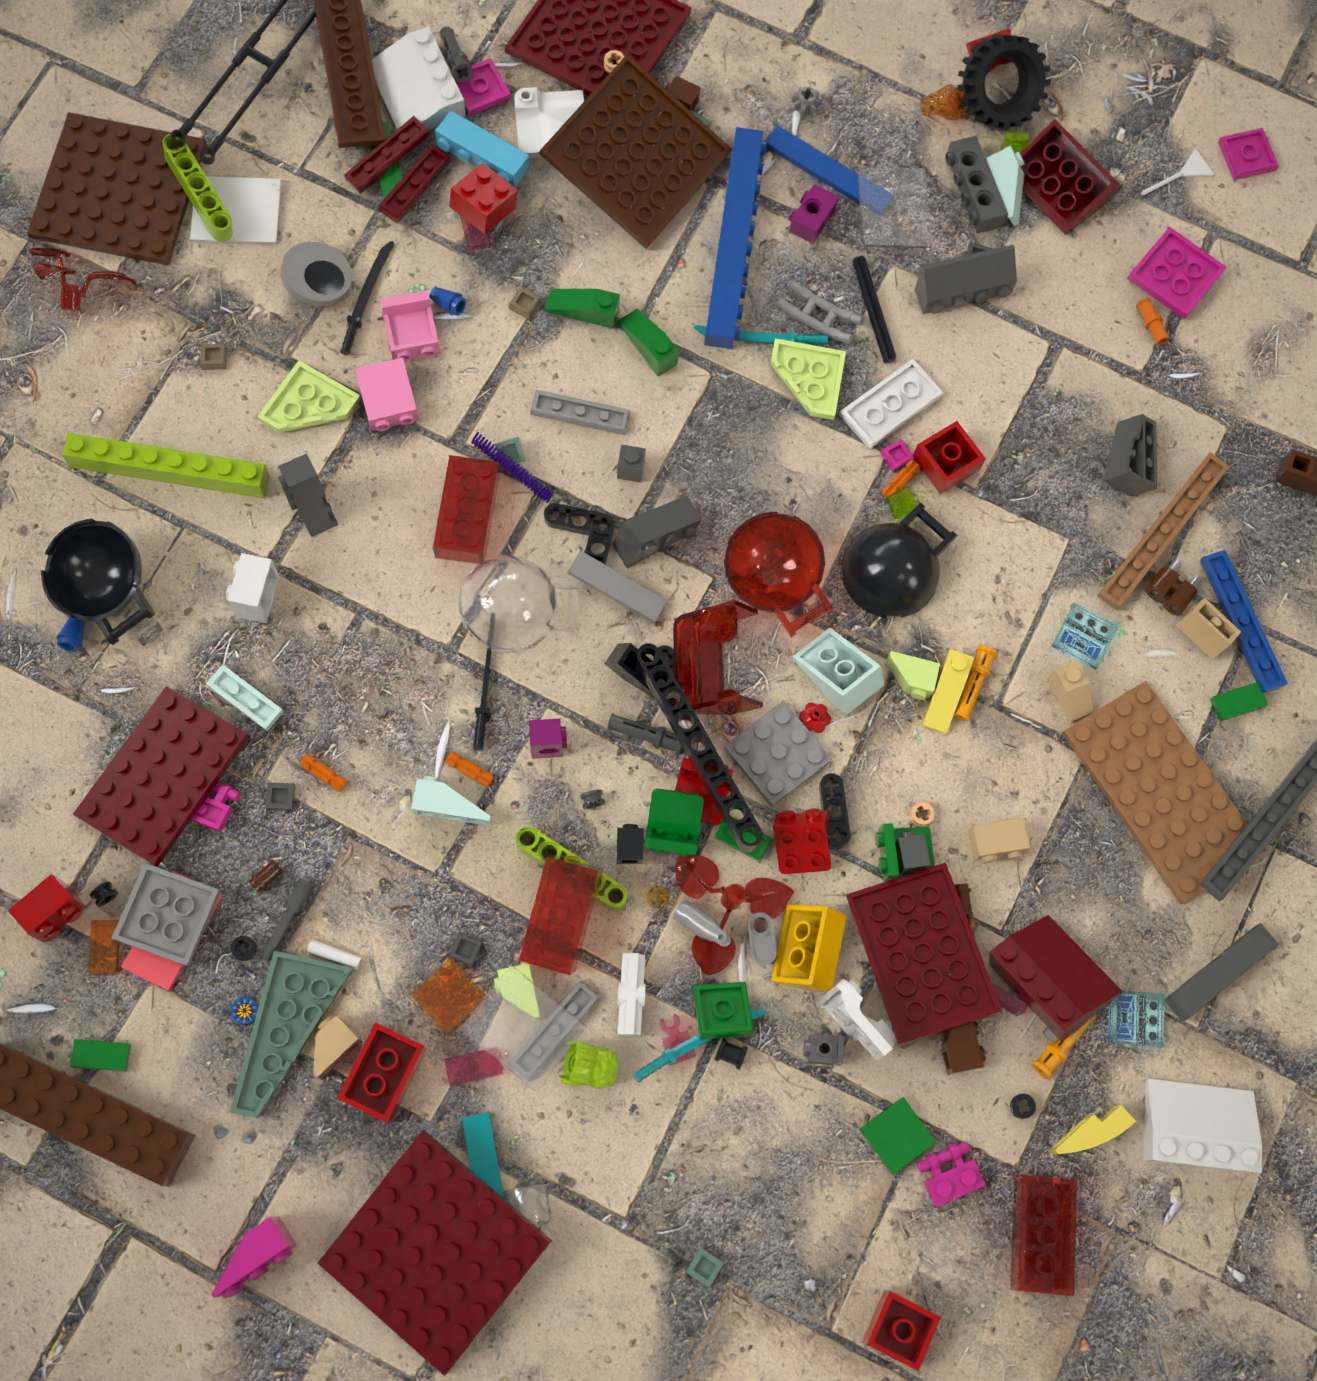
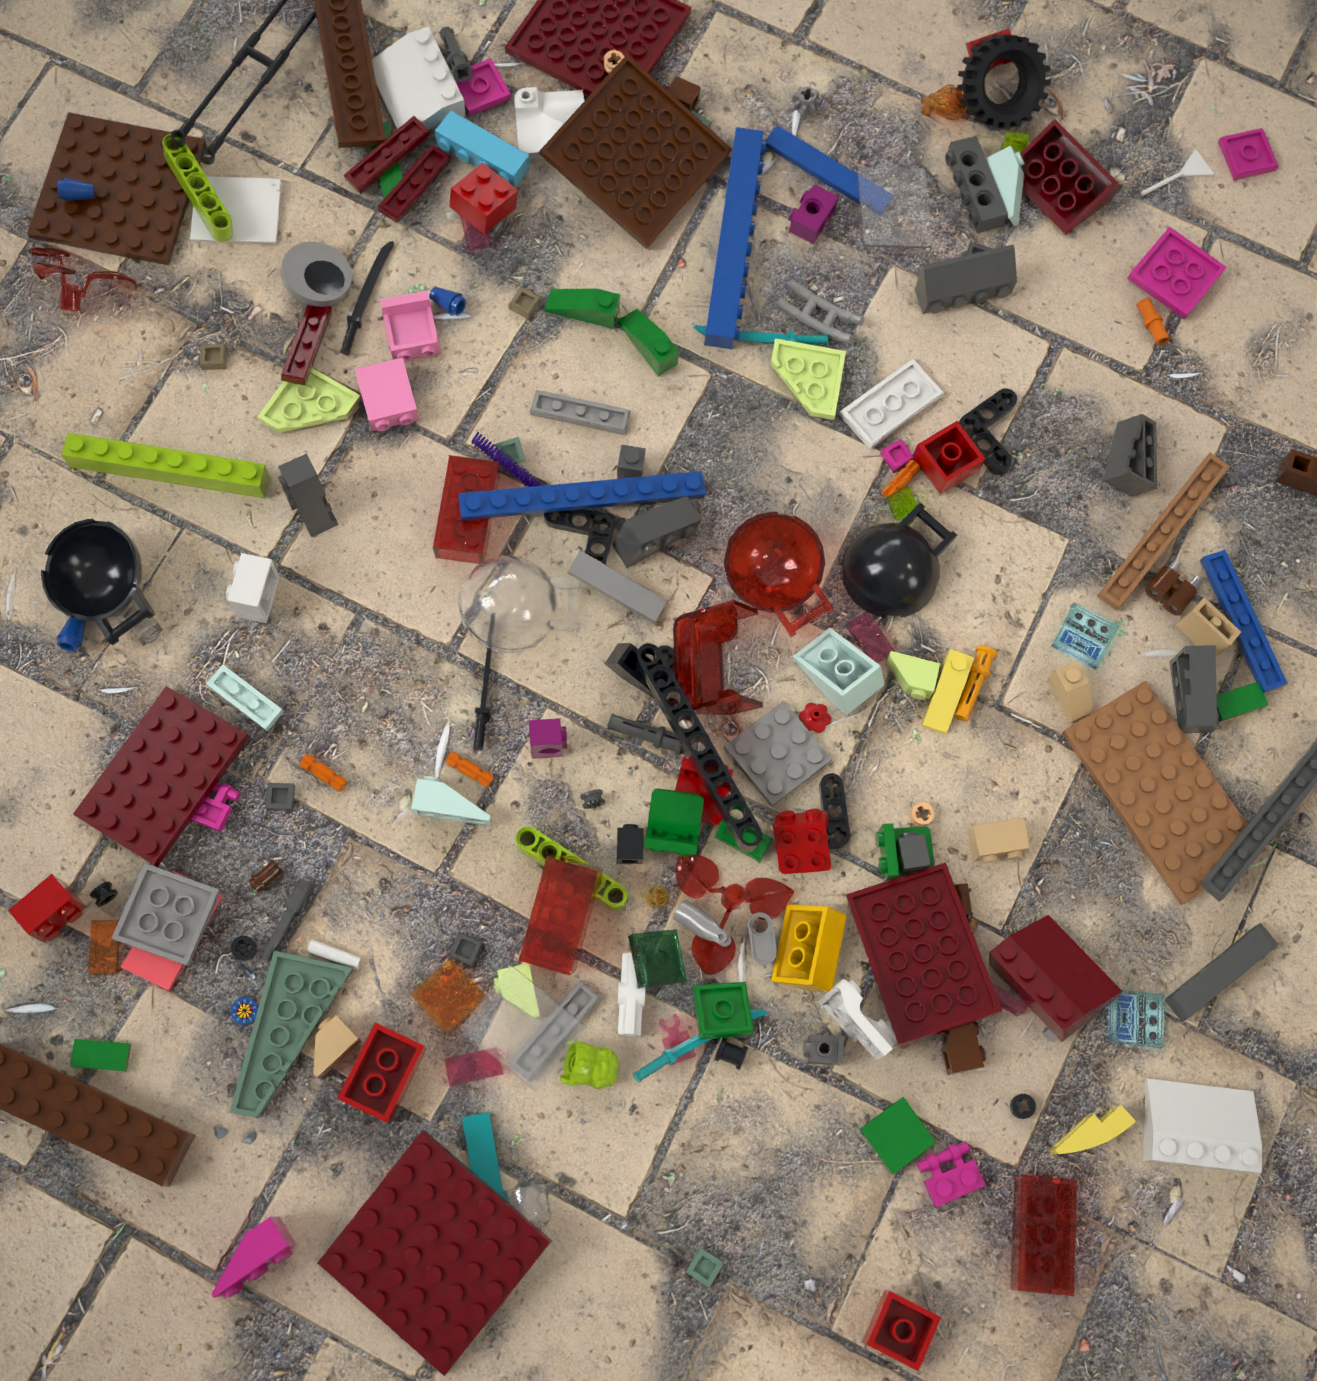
black axle [852,256,896,364] -> none
light orange pin [1031,1015,1096,1080] -> none
none -> blue cone [57,177,94,202]
none -> dark red tile [281,304,332,386]
none -> blue plate [458,471,706,521]
none -> clear green tile [628,929,687,989]
none -> clear pink tile [846,611,895,664]
none -> black beam [959,388,1017,475]
none -> dark grey wedge [1169,645,1219,733]

